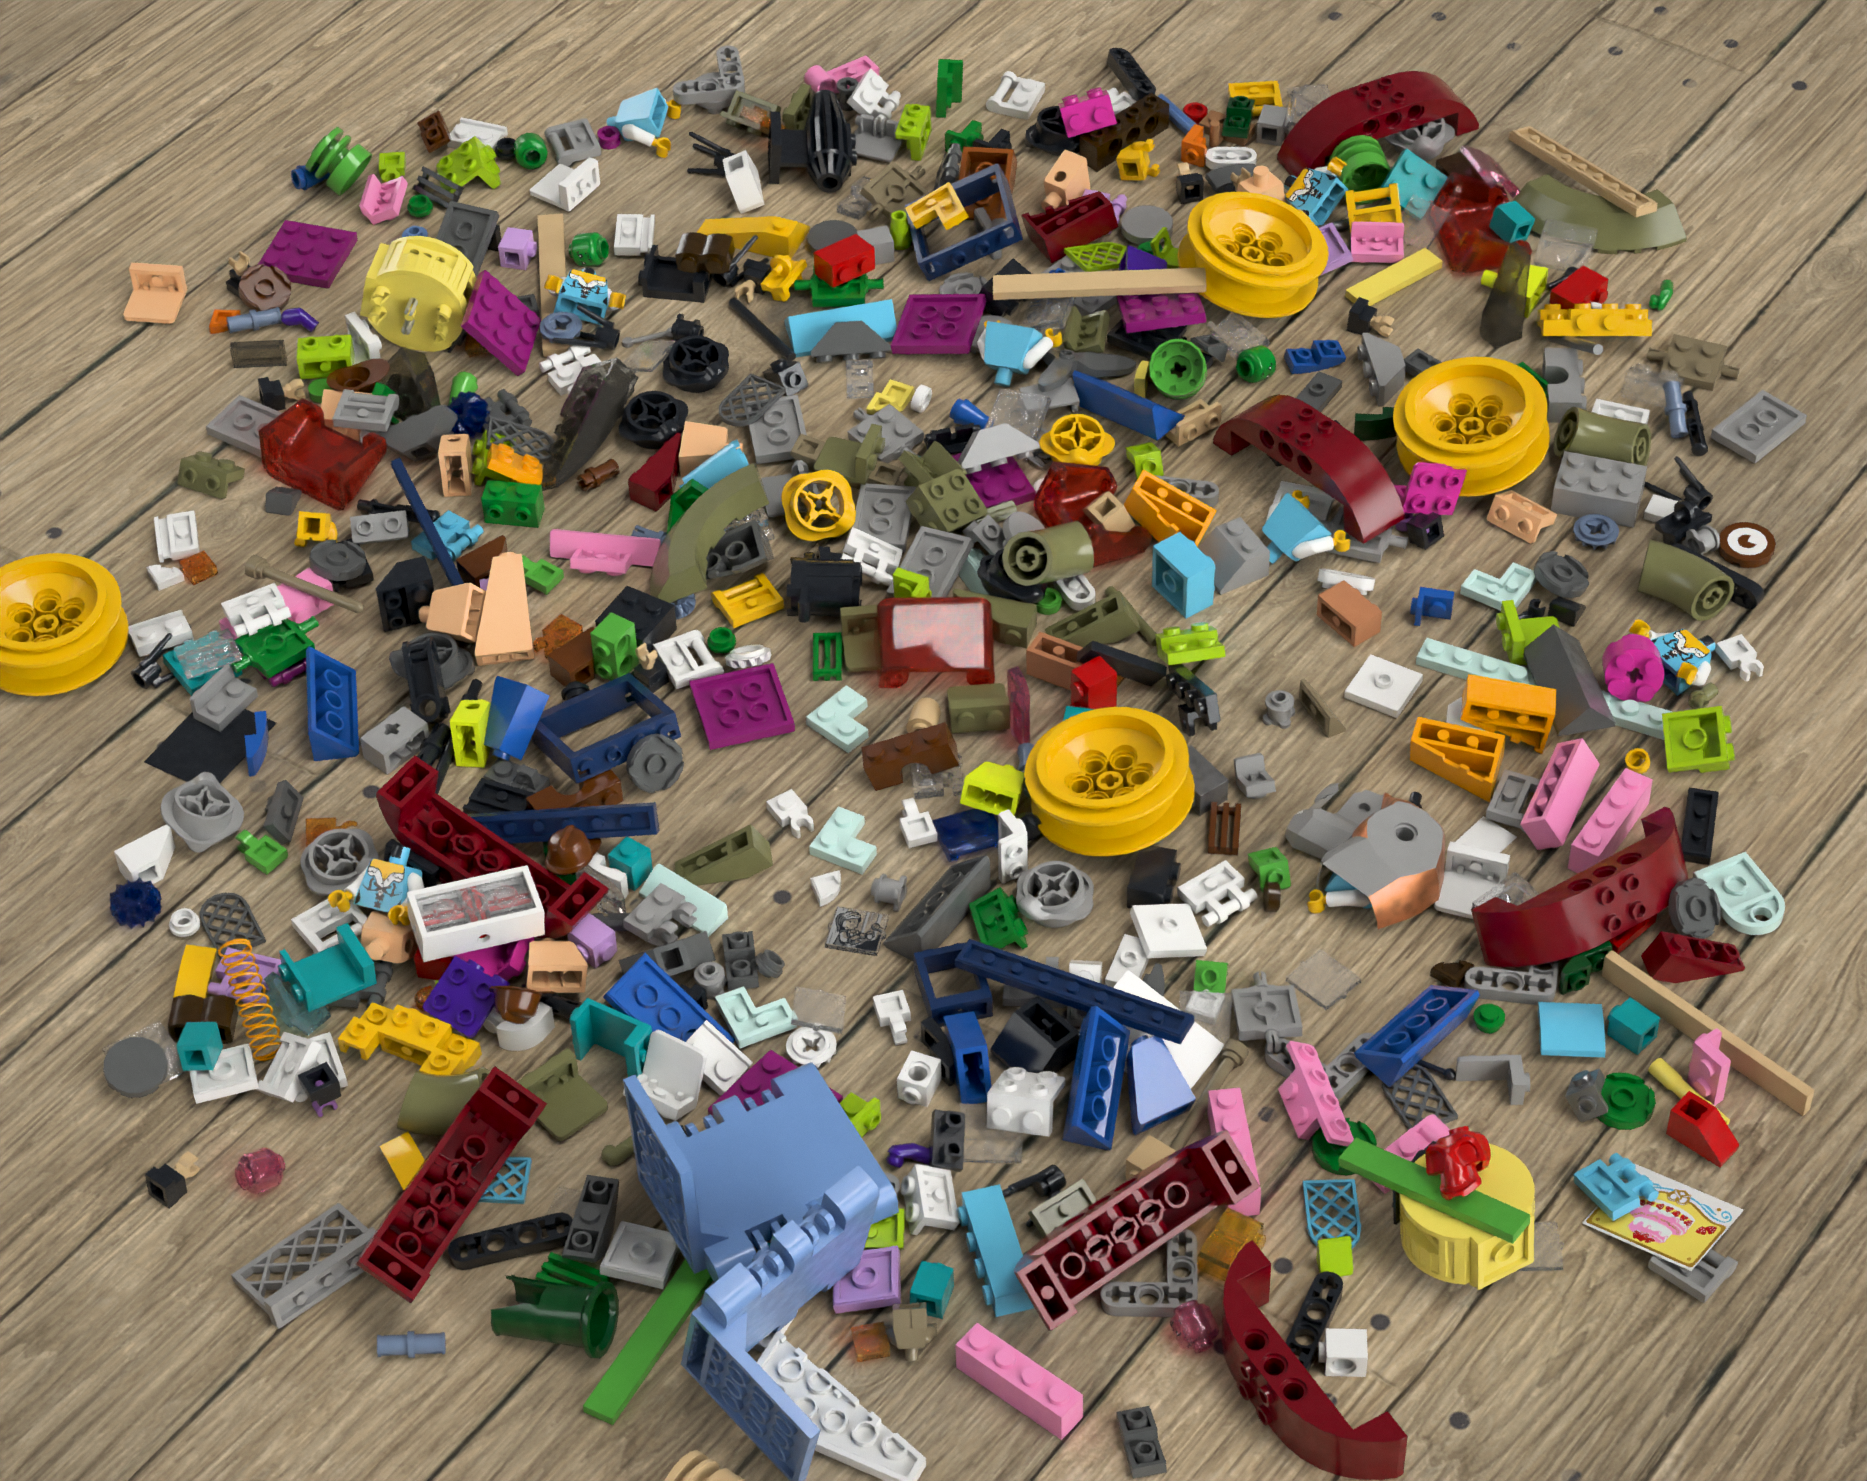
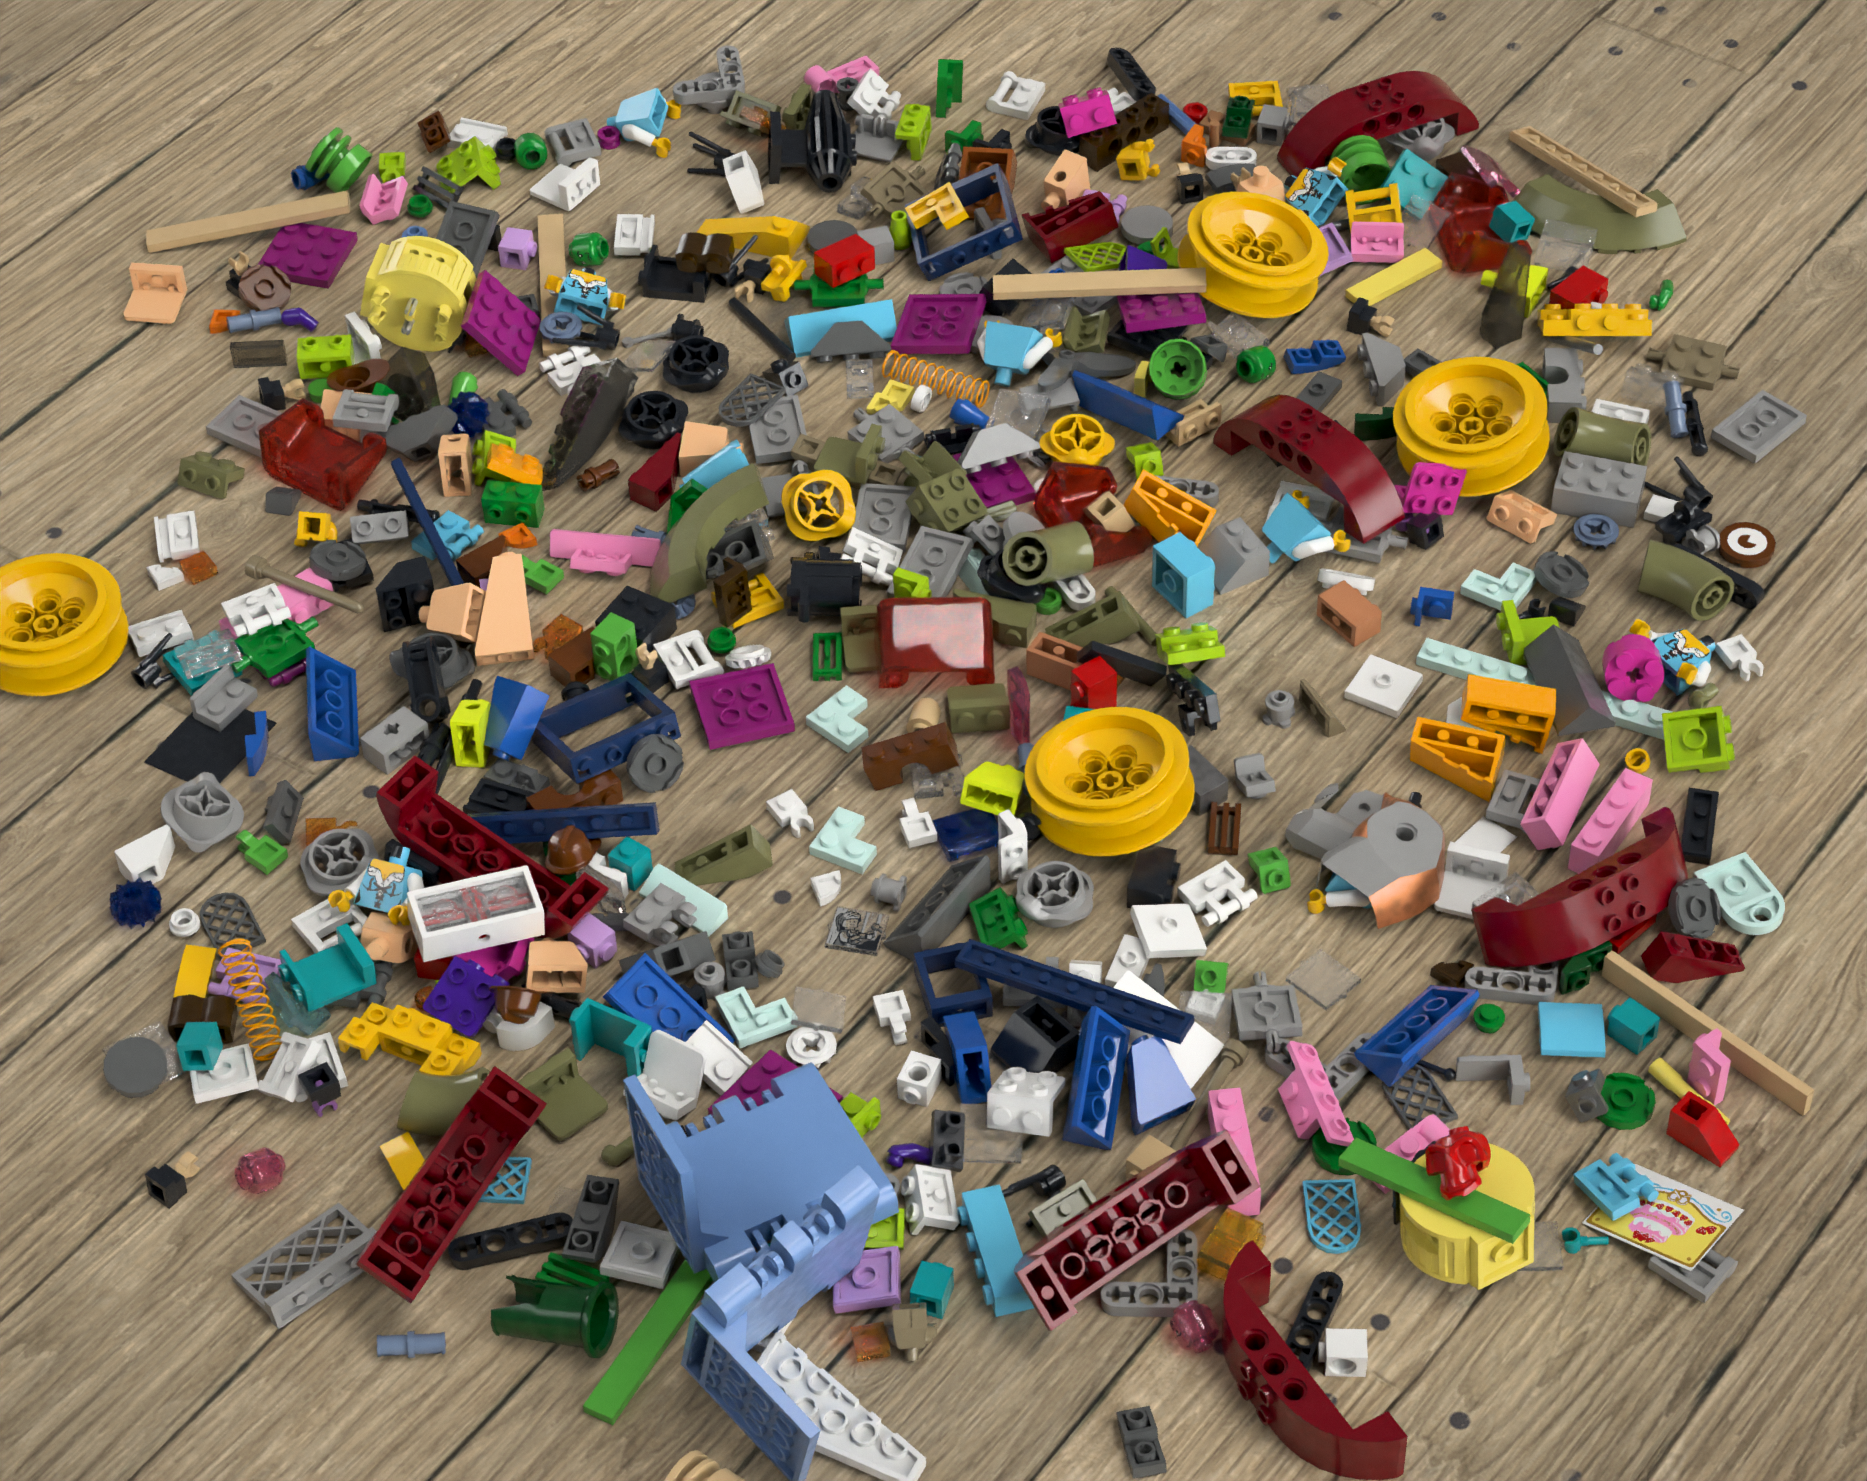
dark grey window [486,416,557,463] -> none
bright pink brick [955,1323,1083,1440] -> none
dark brown tile [1263,882,1281,912] -> none
lime slope [1316,1236,1353,1277] -> none
none -> tan tile [146,191,350,253]
none -> orange tile [498,523,537,549]
none -> dark brown bracket [713,557,752,628]
none -> light orange piece [882,350,990,408]
none -> teal hand [1562,1227,1609,1254]

